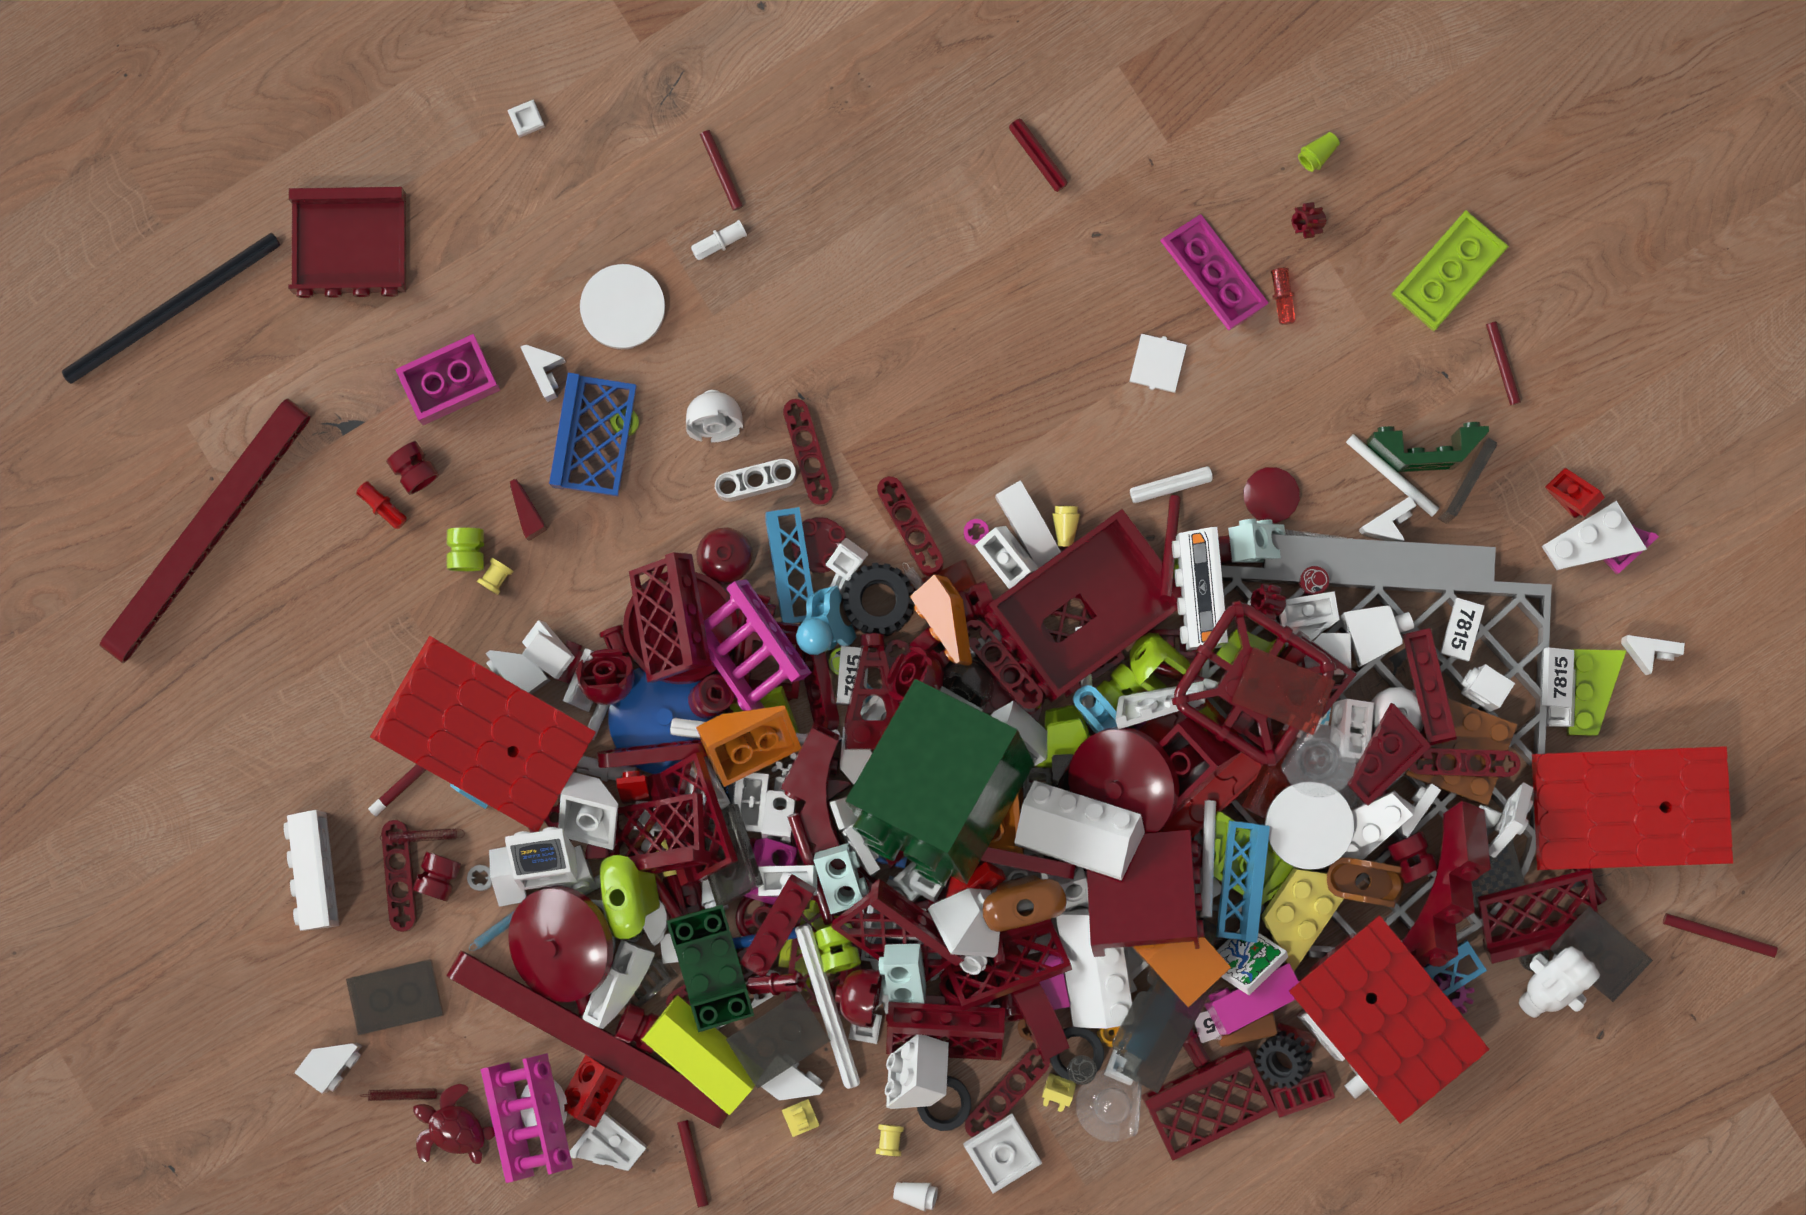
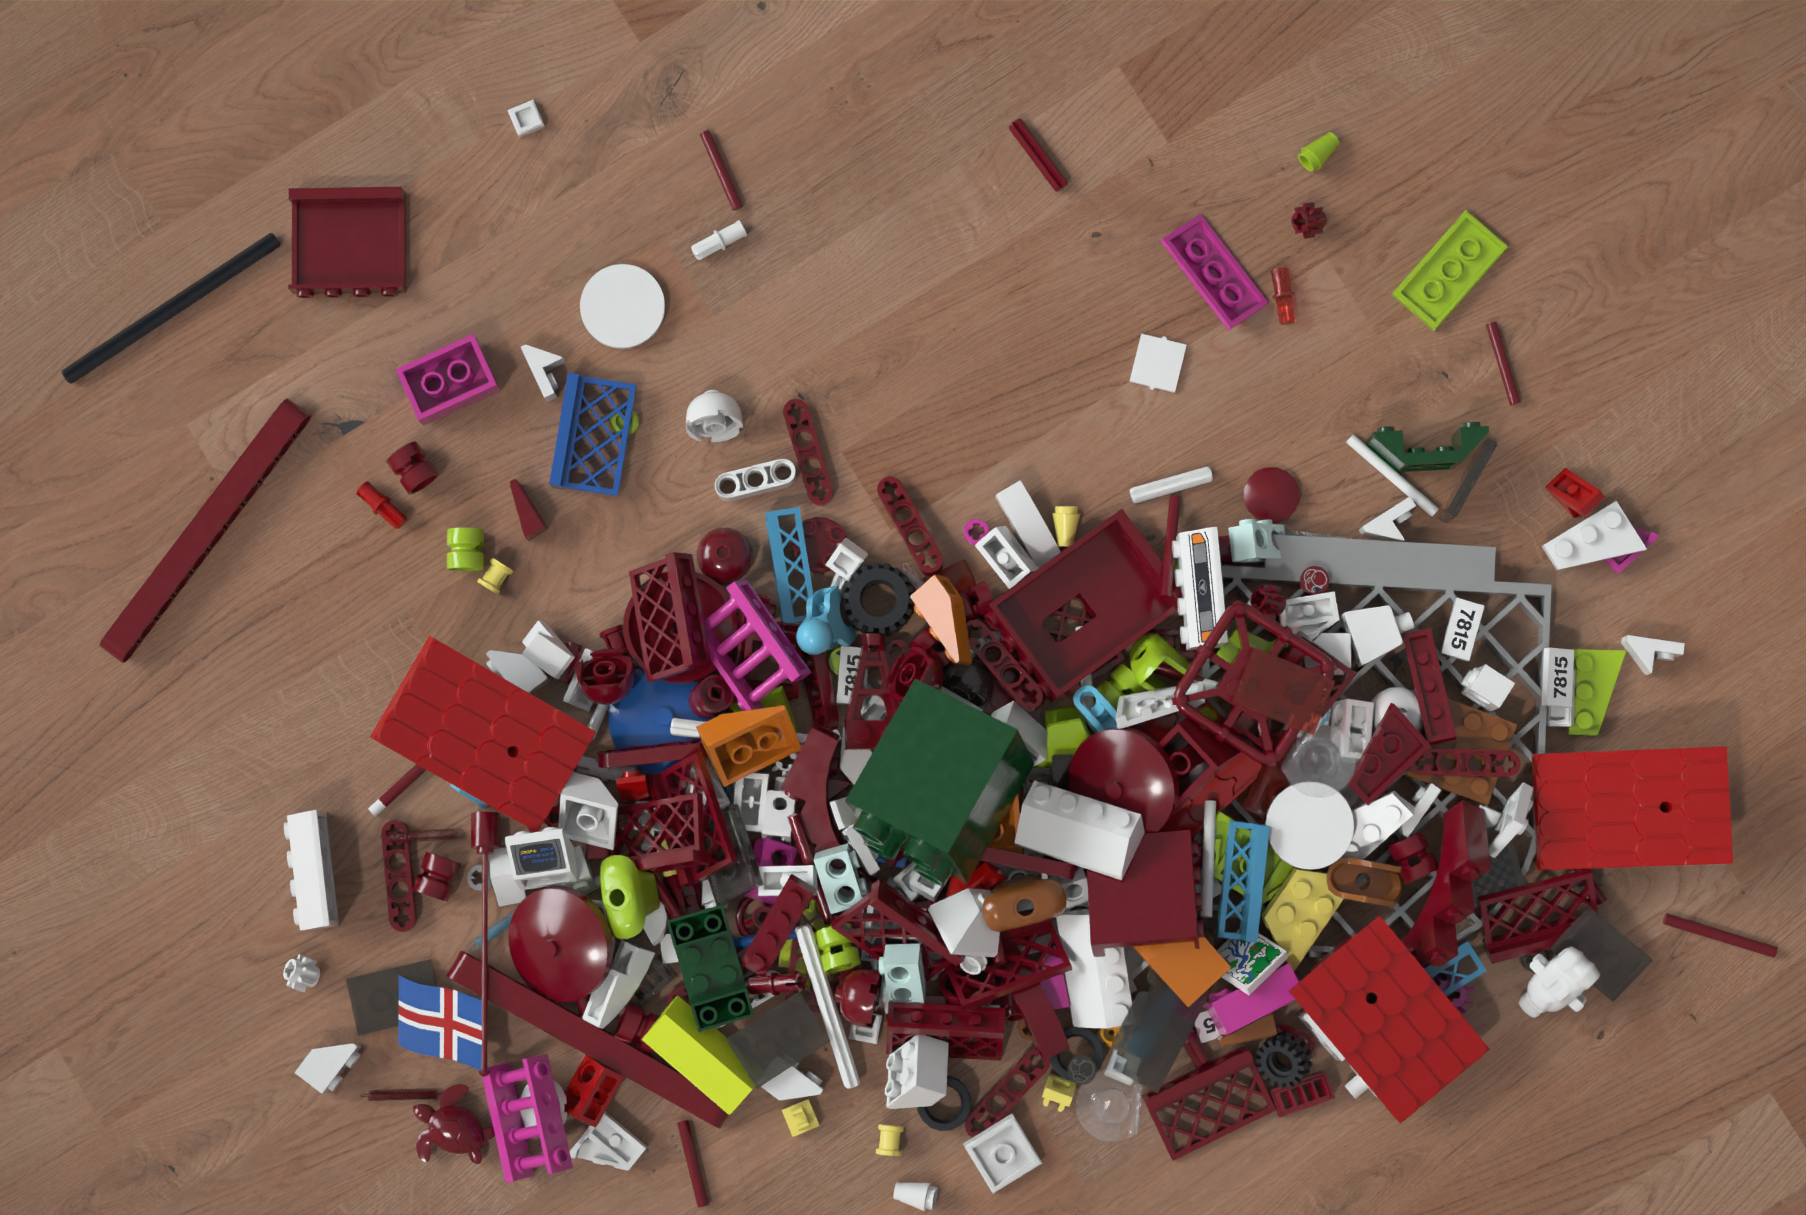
none -> white gear [283,954,320,992]
none -> flag [398,811,500,1077]

